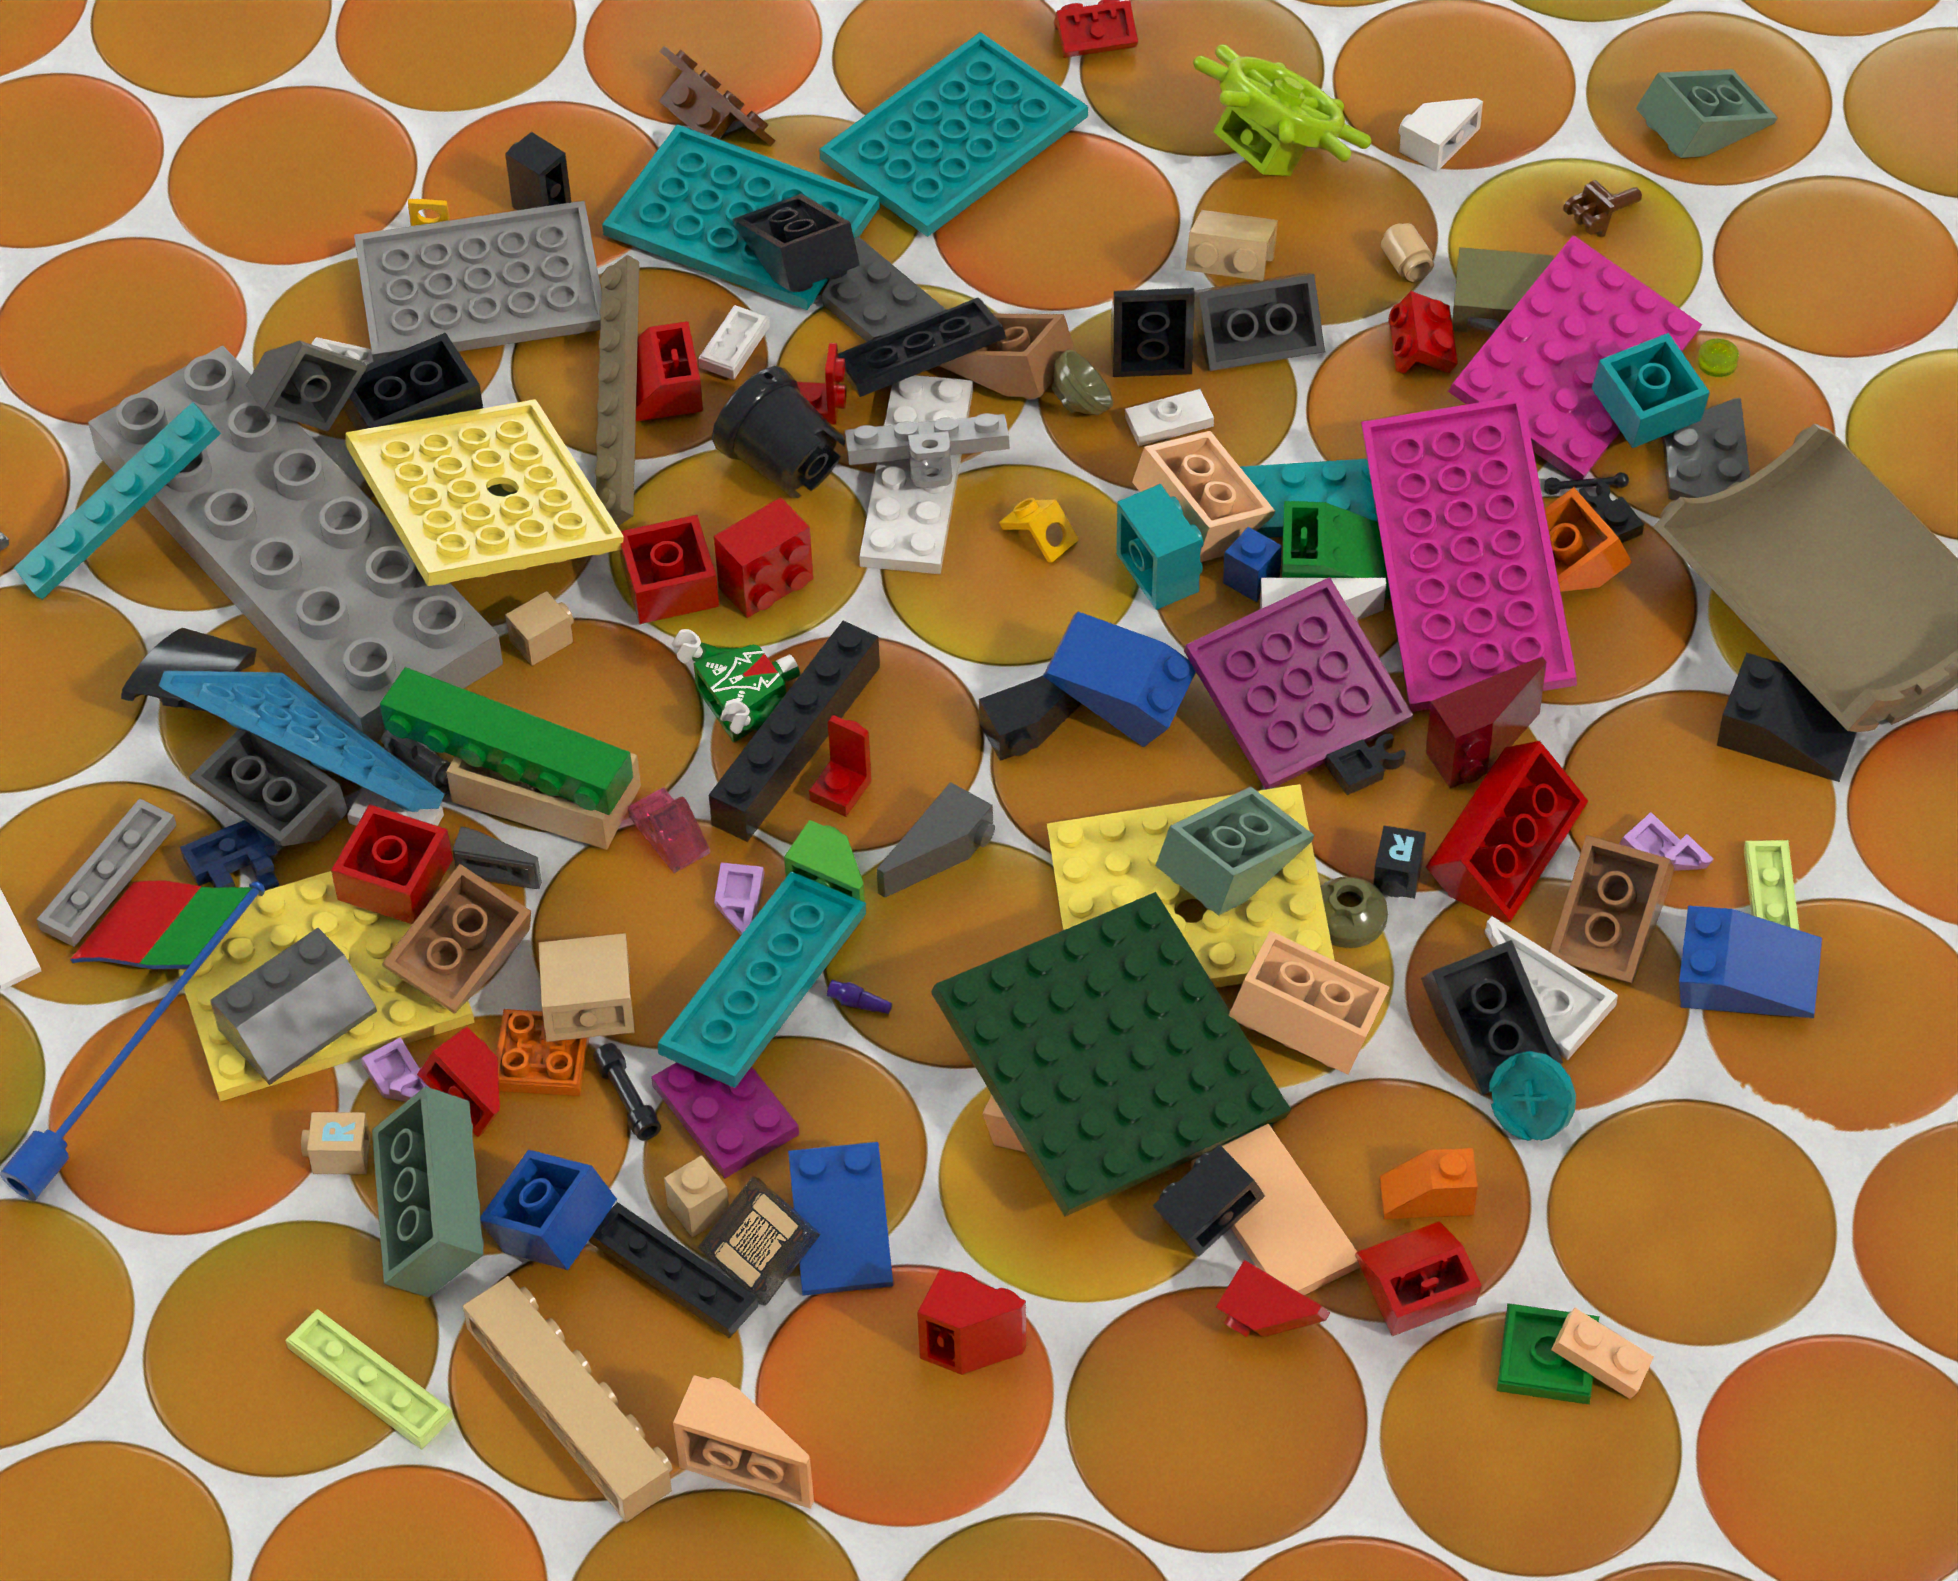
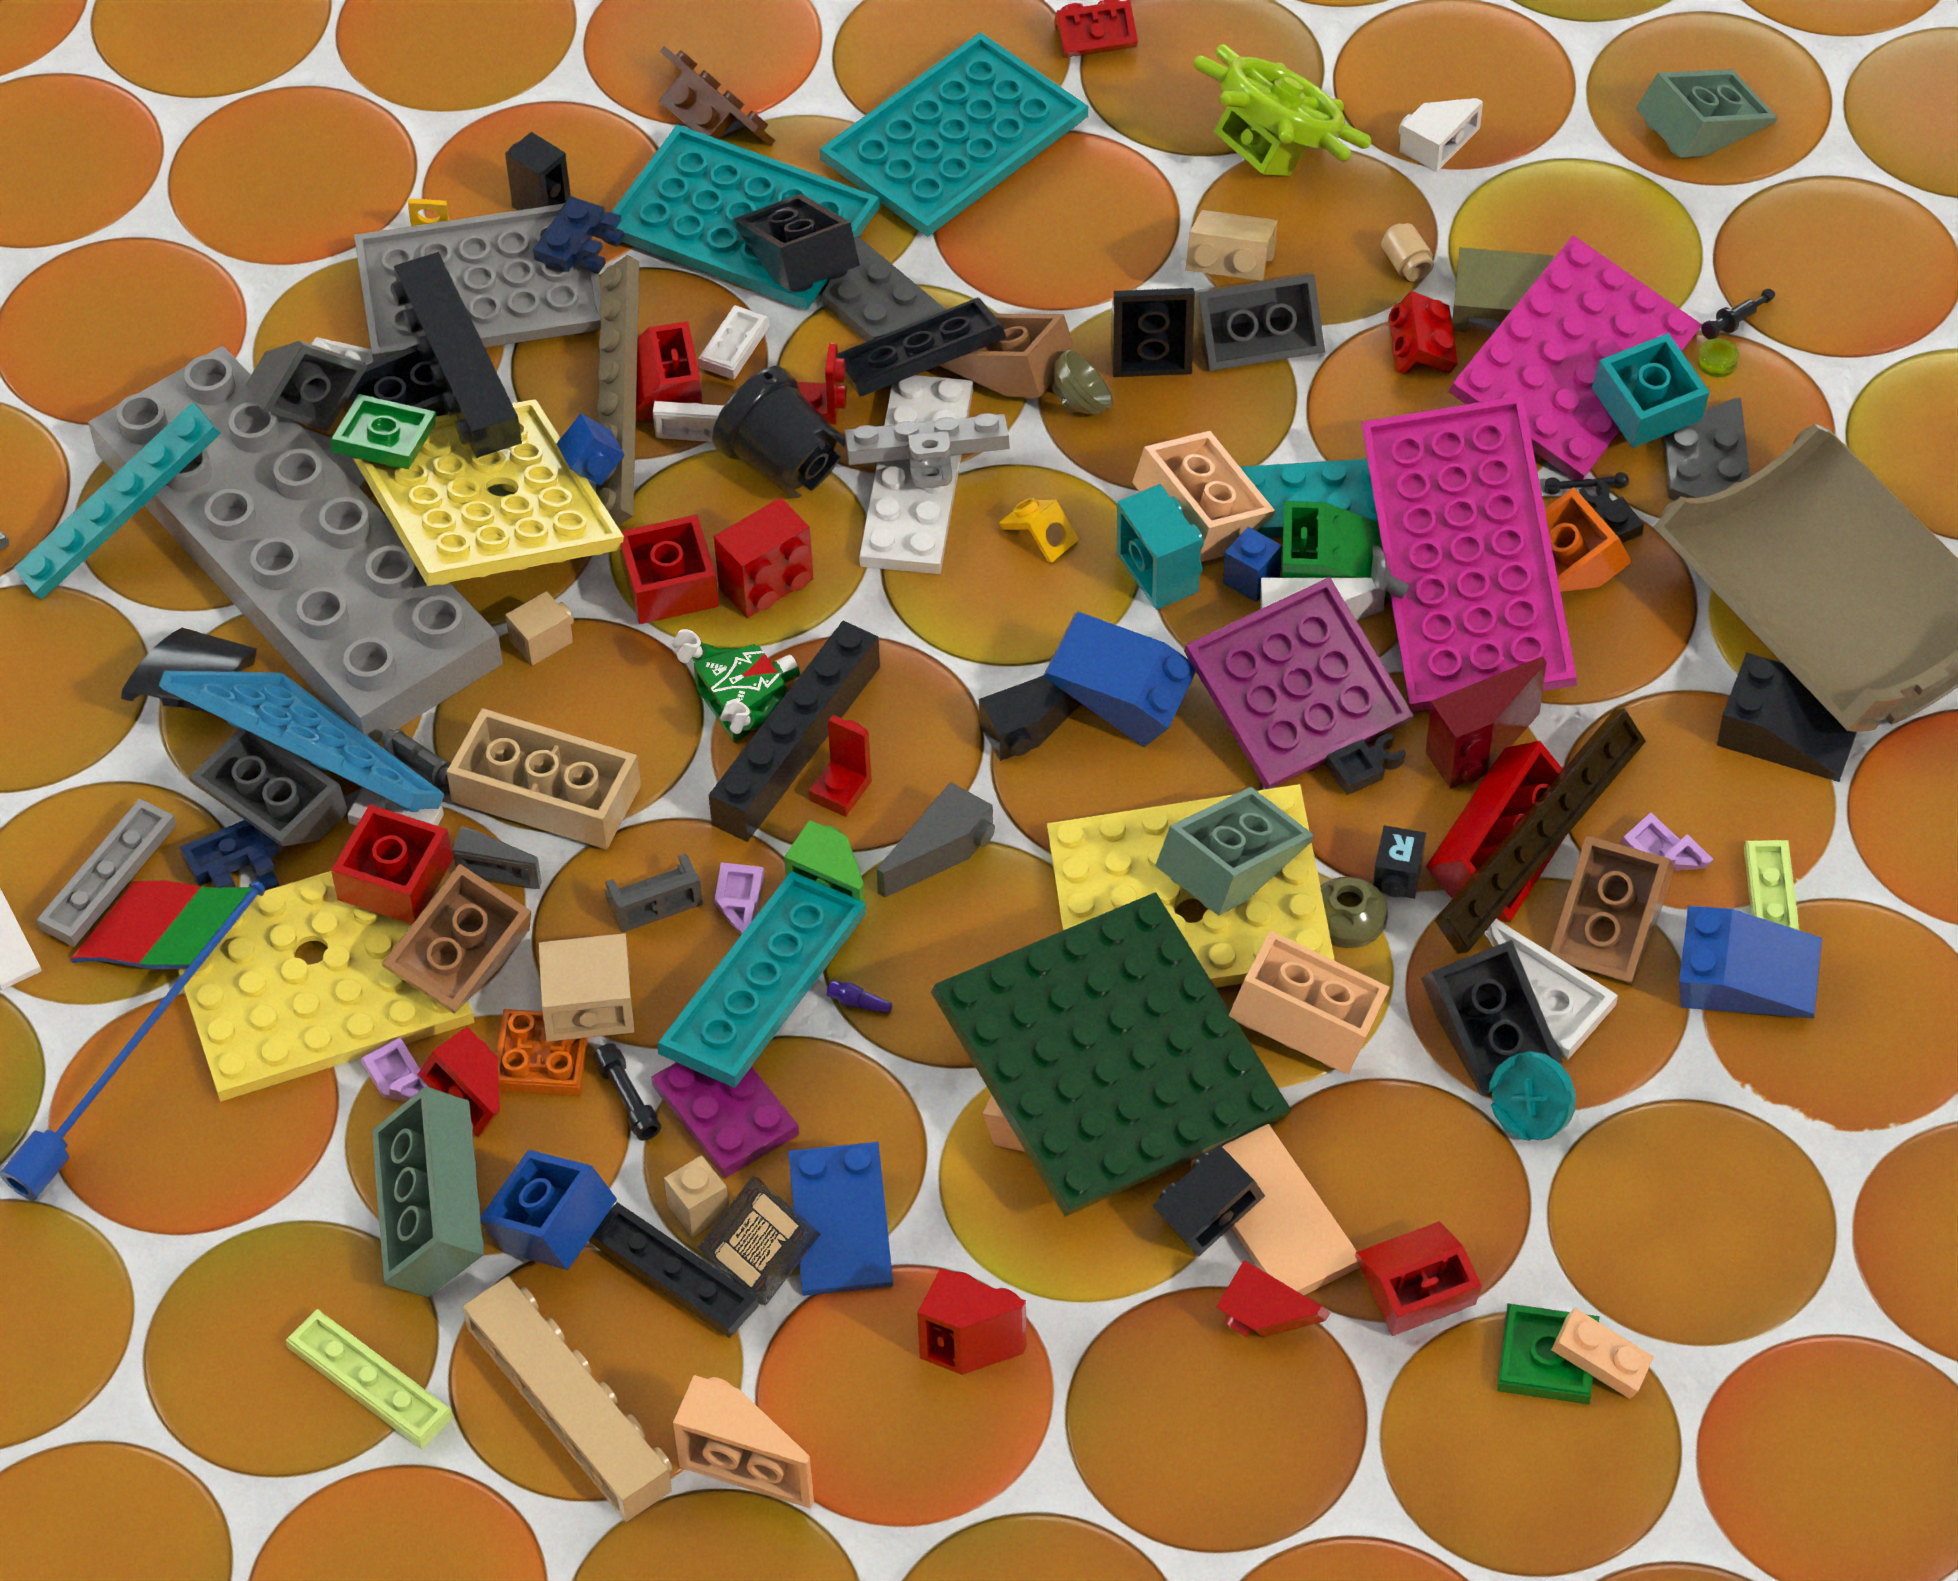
slope [210,927,377,1085] -> none
tan brick [301,1112,371,1174] -> none
green brick [380,667,634,815] -> none
clear pink slope [628,787,710,873] -> none
white plate [1125,389,1214,447] -> none
orange slope [1379,1148,1478,1219] -> none
reddish brown arm [1563,180,1642,237] -> none
none -> green plate [331,394,436,470]
none -> black brick [391,252,522,458]
none -> dark blue plate [533,196,624,274]
none -> blue brick [556,413,625,486]
none -> dark grey hinge [605,853,703,933]
none -> white plate [653,401,724,442]
none -> dark grey bar [1371,545,1409,599]
none -> dark brown tile [1435,708,1646,954]
none -> black piece [1701,289,1775,340]

